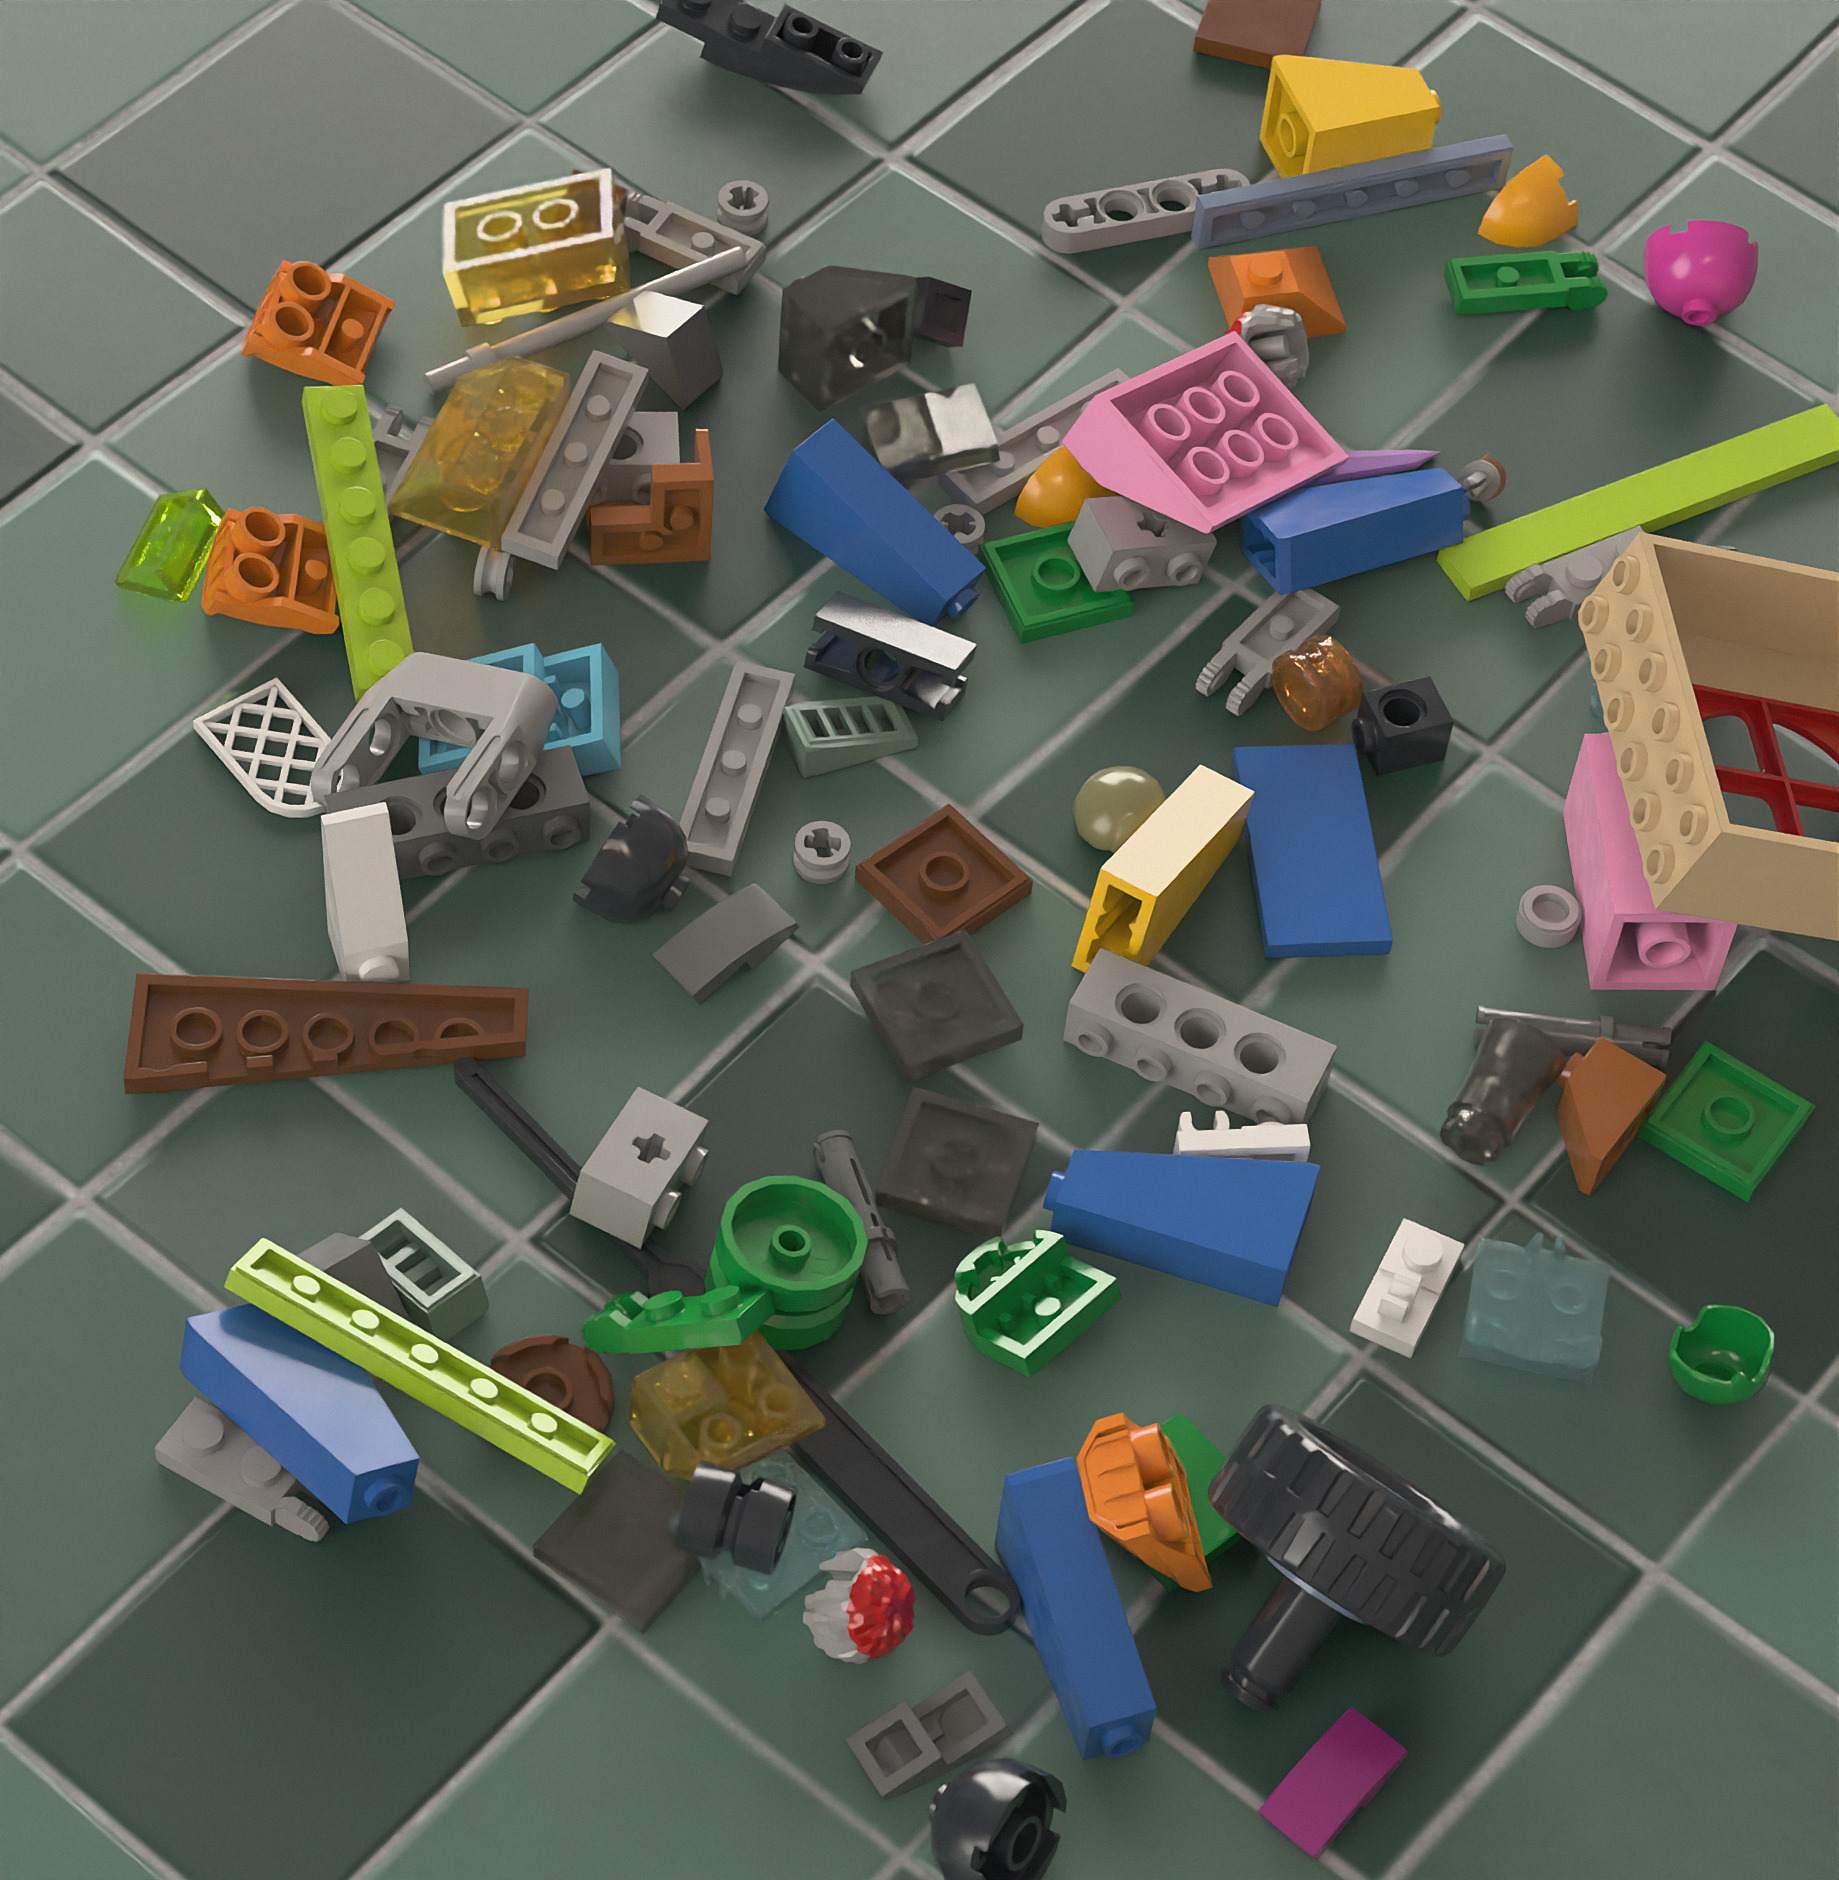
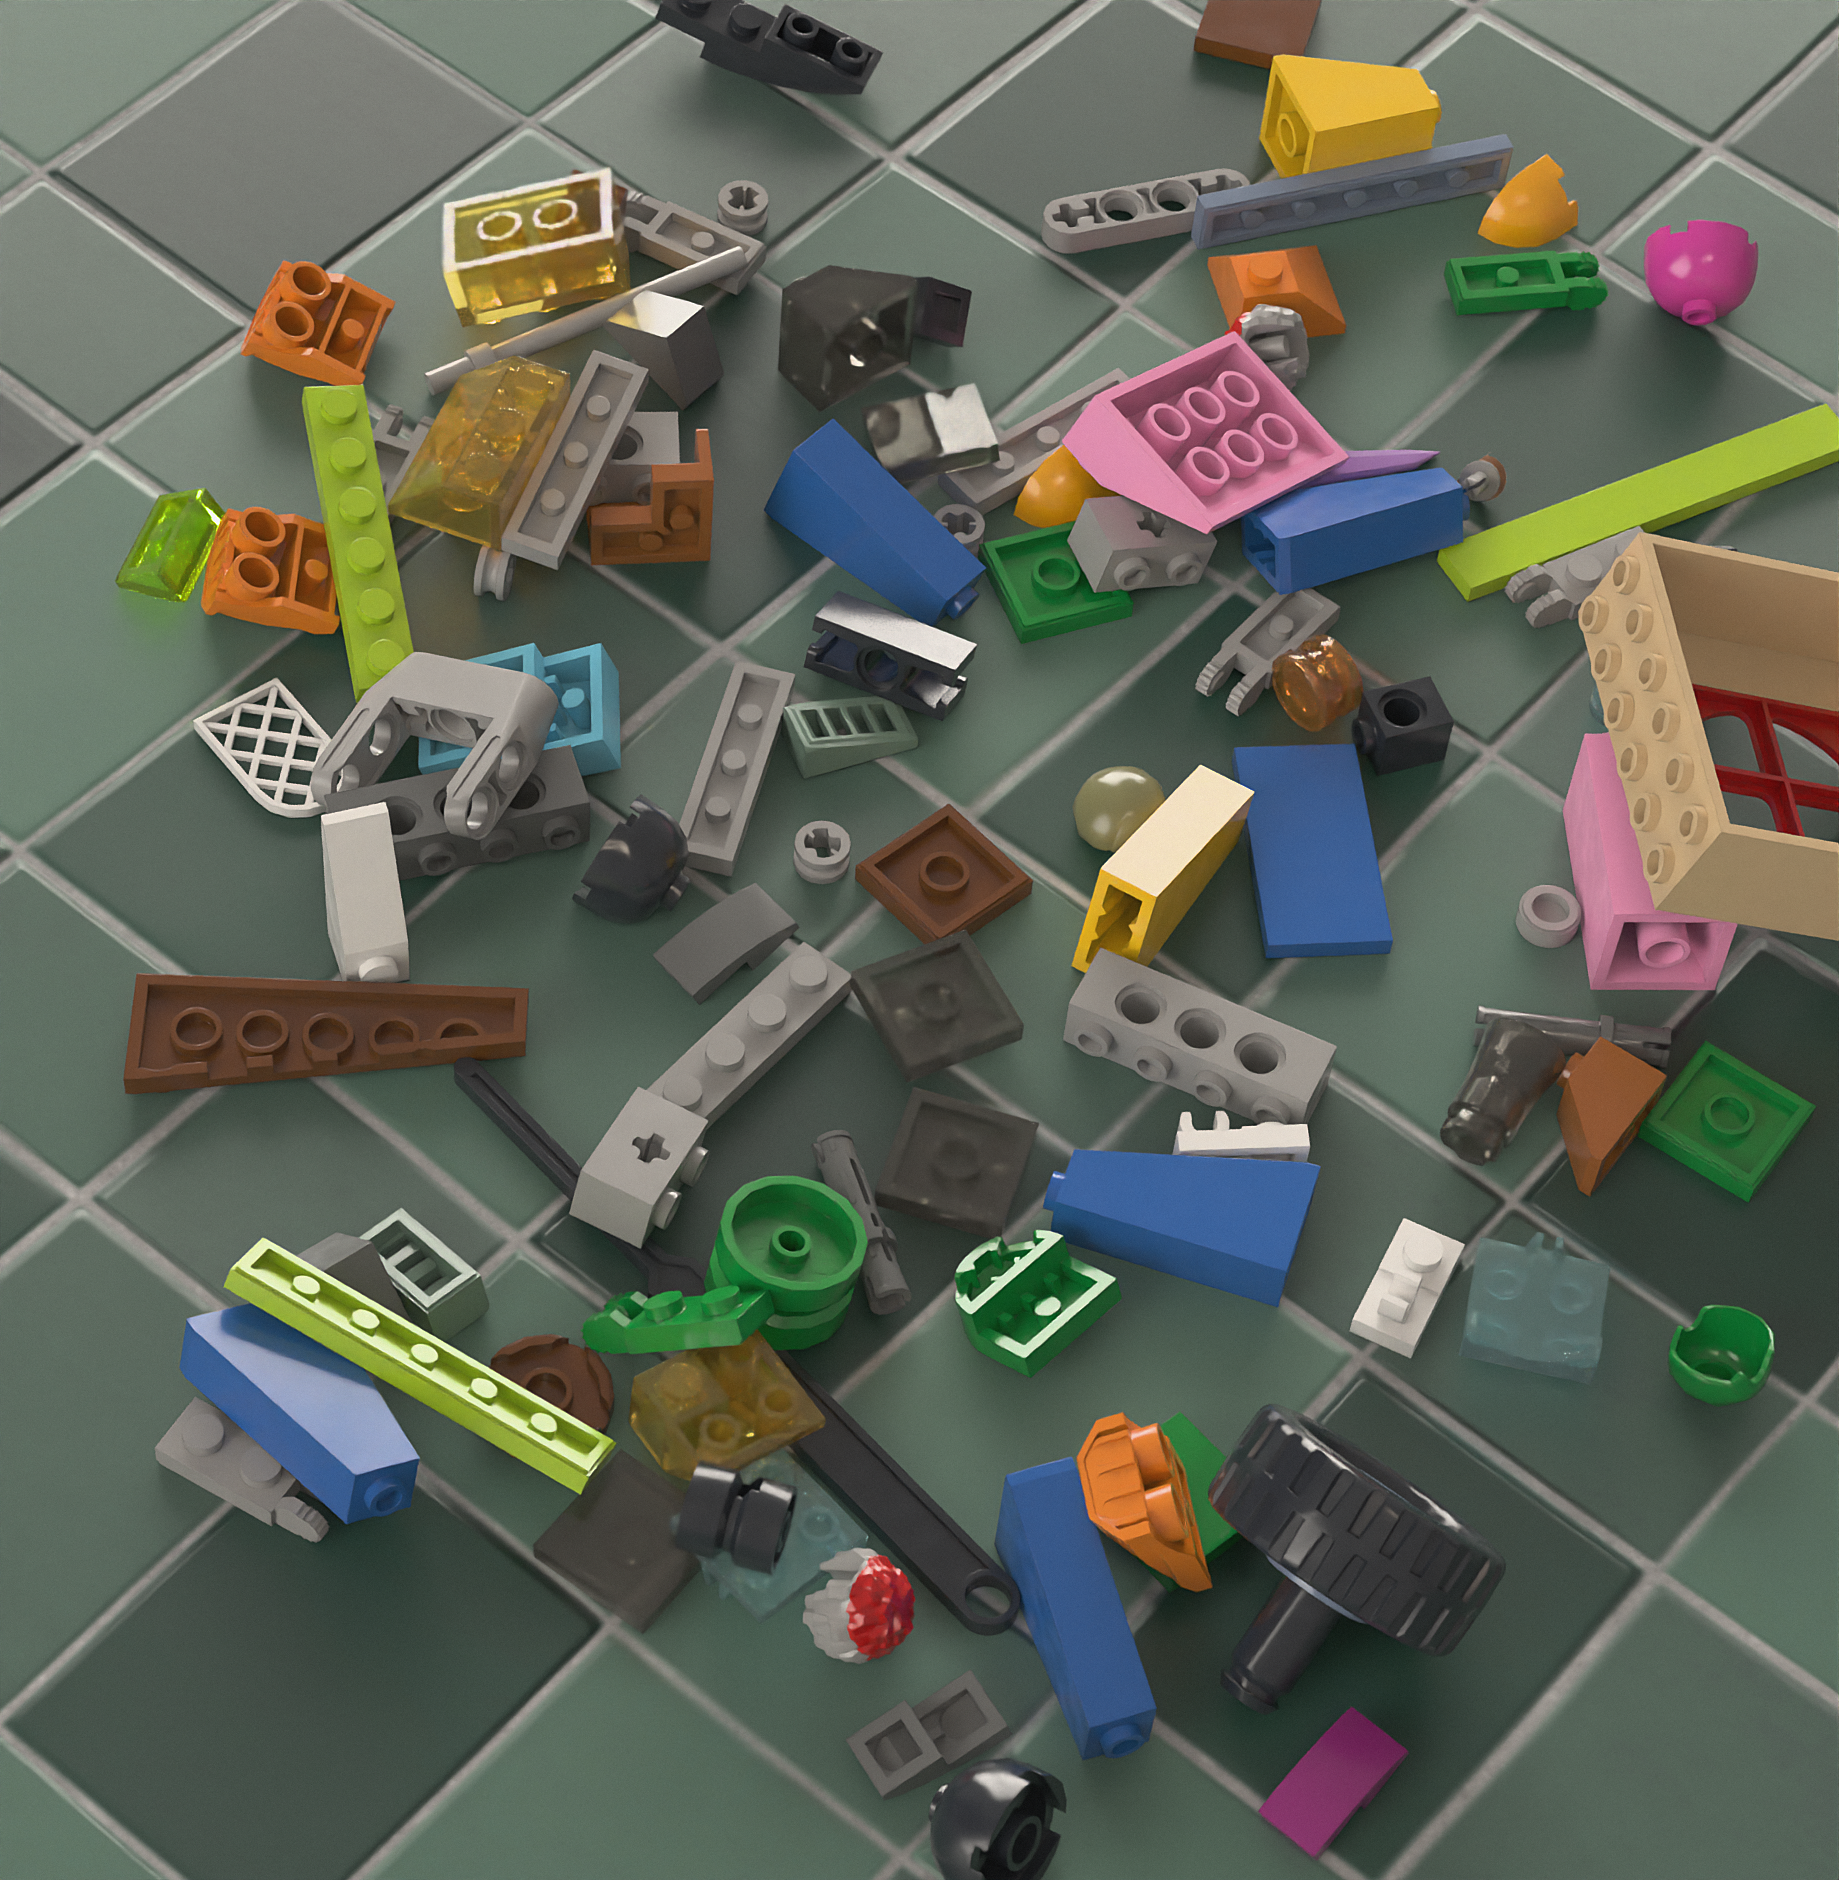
none -> light grey plate [647,942,853,1130]

